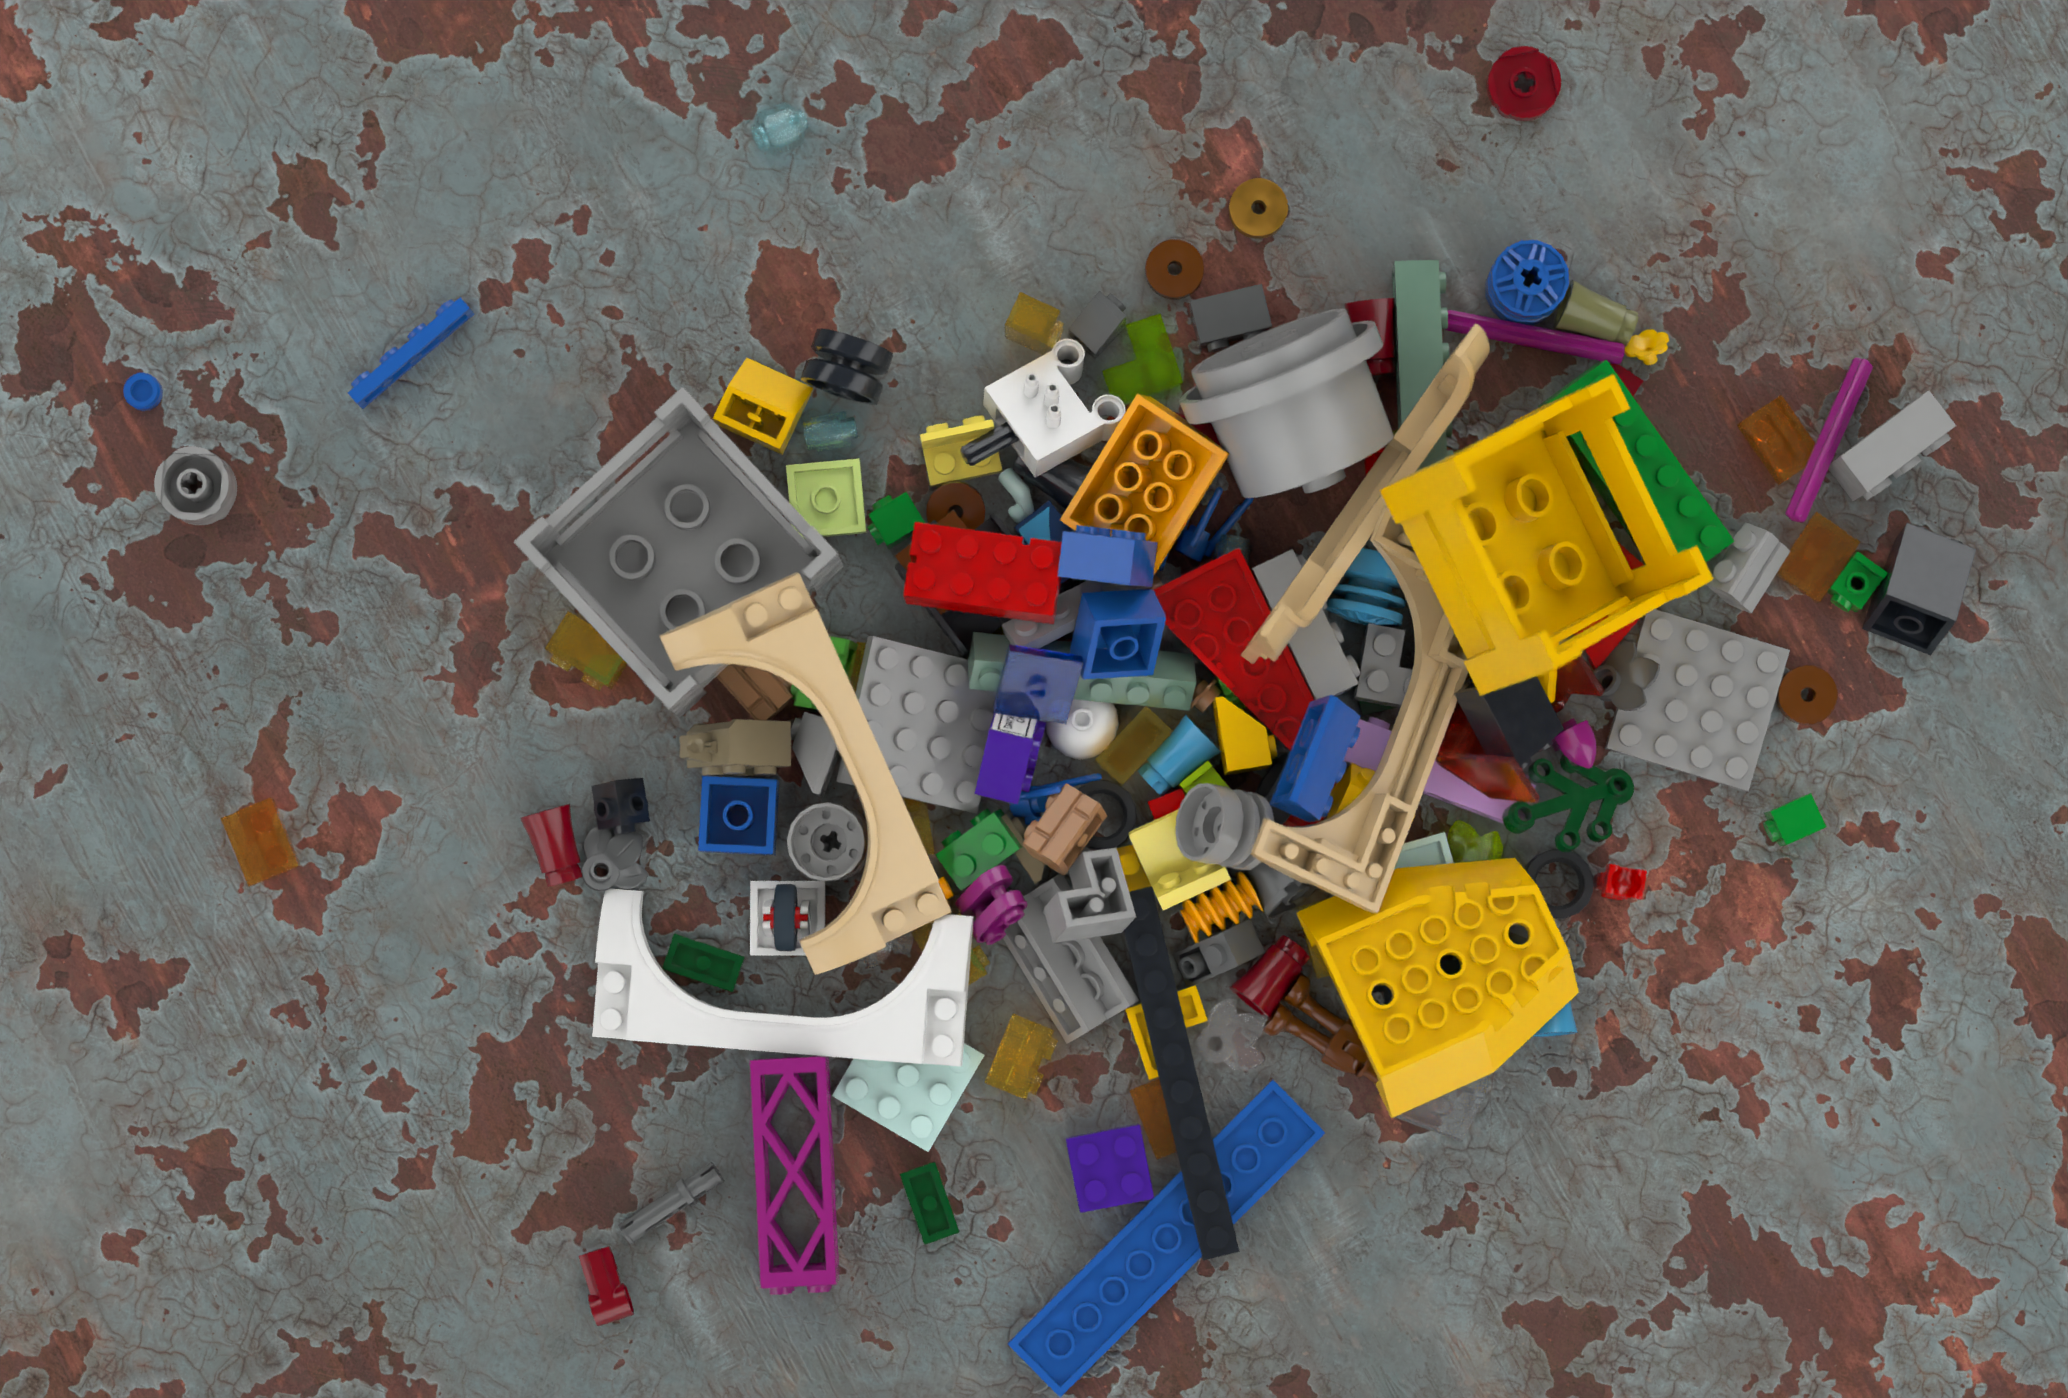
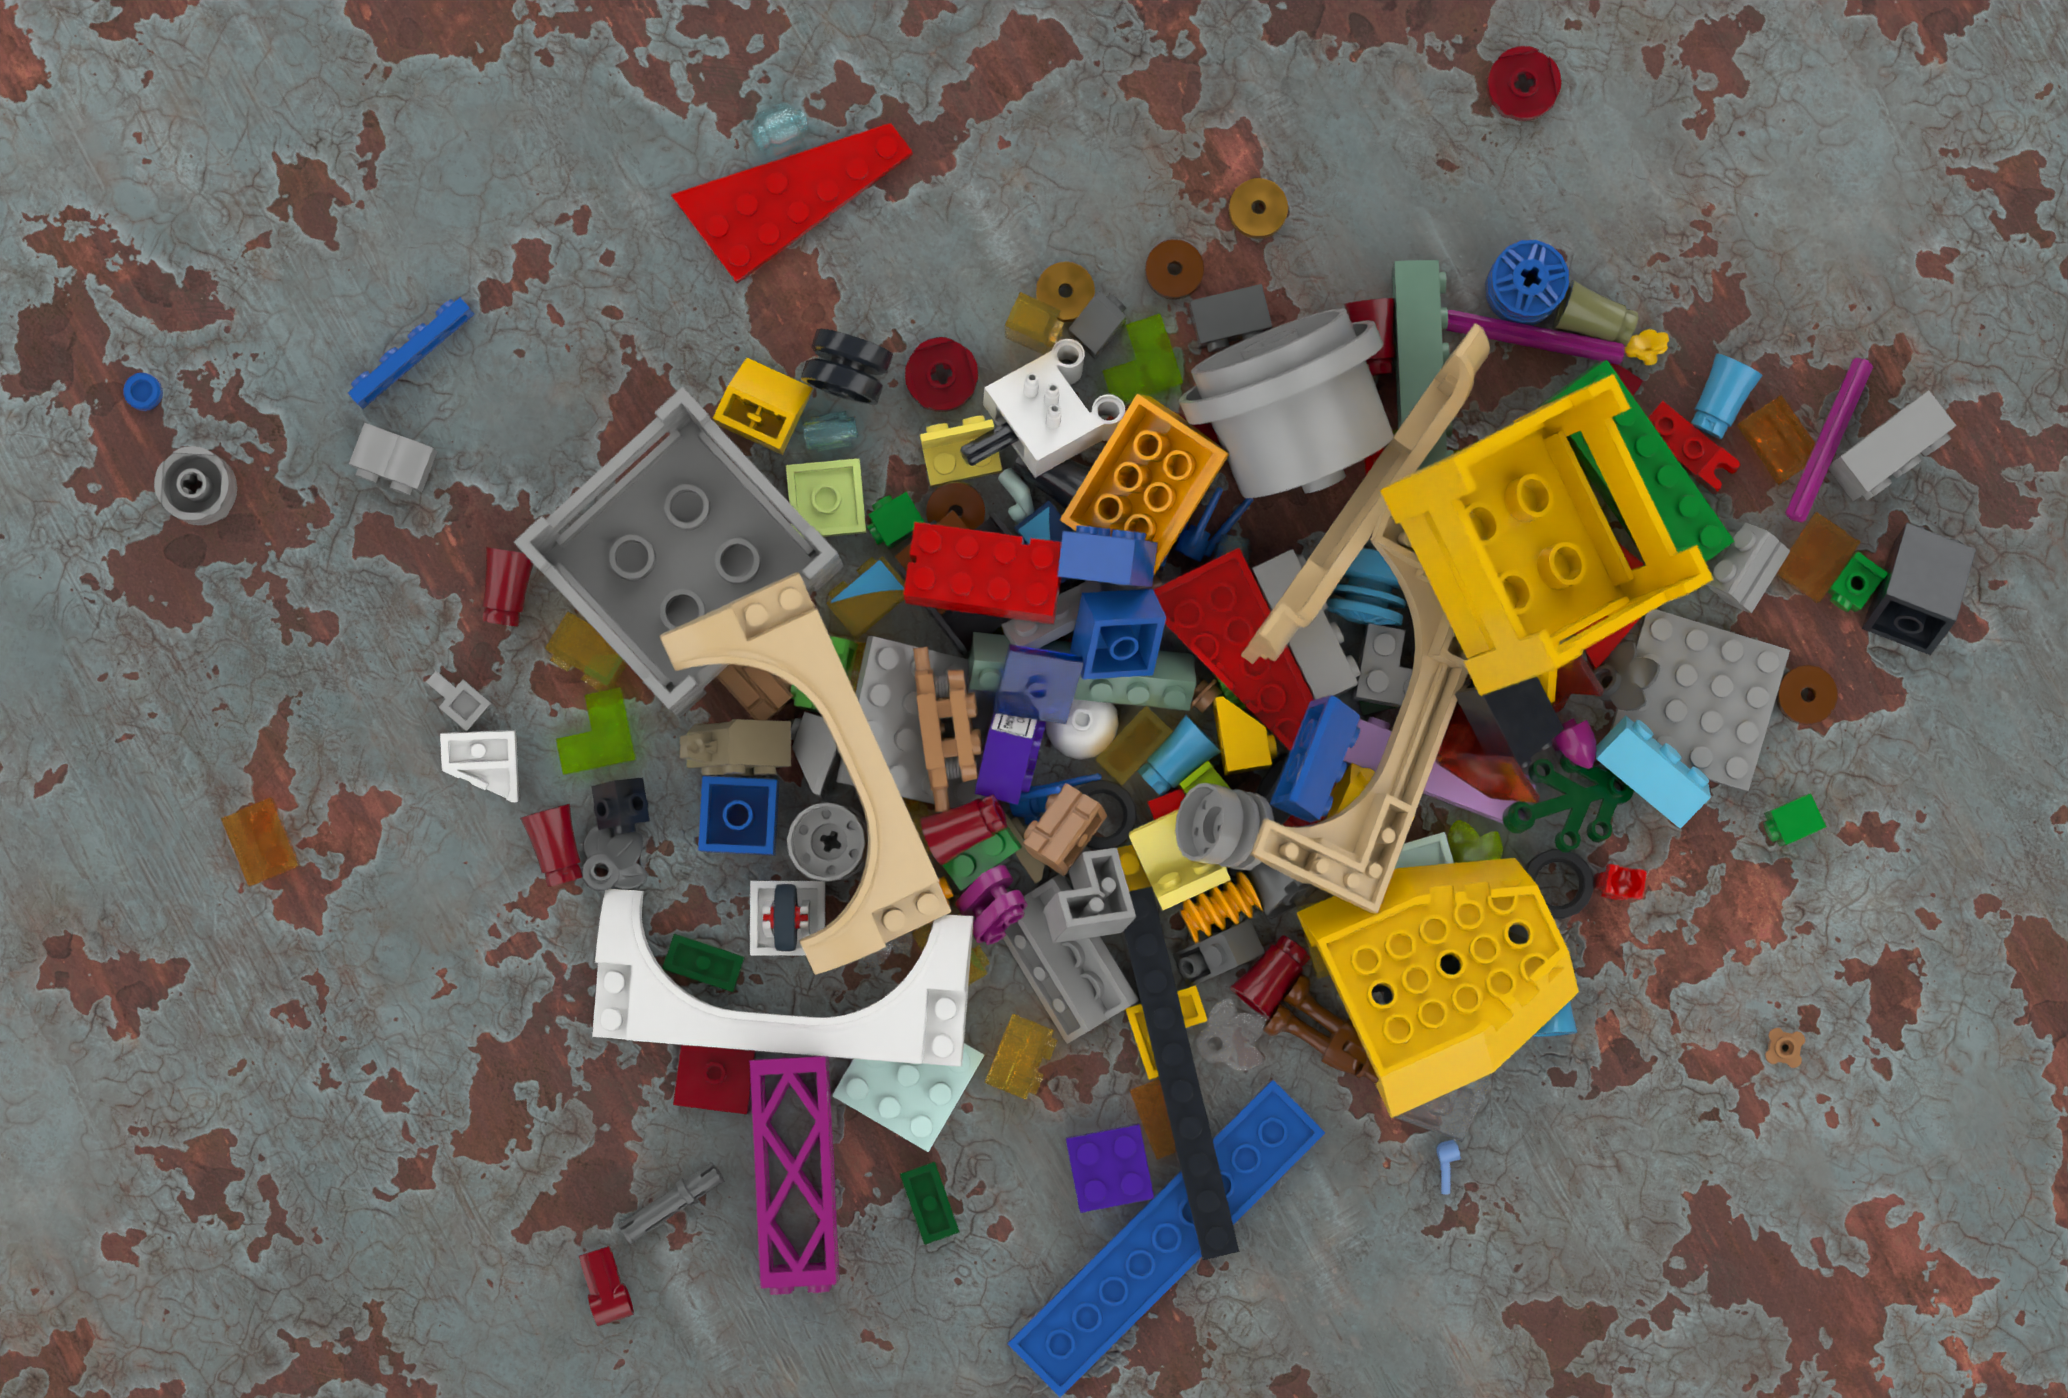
none -> light grey brick [349,423,438,495]
none -> light grey plate [426,671,492,732]
none -> white wing [440,730,519,802]
none -> dark red plant [482,547,534,627]
none -> clear neon green plate [556,687,637,776]
none -> red wing [671,123,913,284]
none -> dark red plate [673,1045,756,1115]
none -> clear yellow brick [826,556,905,640]
none -> dark red plate [905,337,978,412]
none -> medium nougat piece [913,646,983,812]
none -> dark red plant [921,795,1008,865]
none -> pearl gold piece [1036,262,1095,322]
none -> medium blue hand [1436,1140,1461,1194]
none -> medium azure brick [1596,715,1711,829]
none -> red plate [1648,401,1741,495]
none -> dark azure plant [1691,353,1762,439]
none -> medium nougat plate [1765,1028,1805,1068]

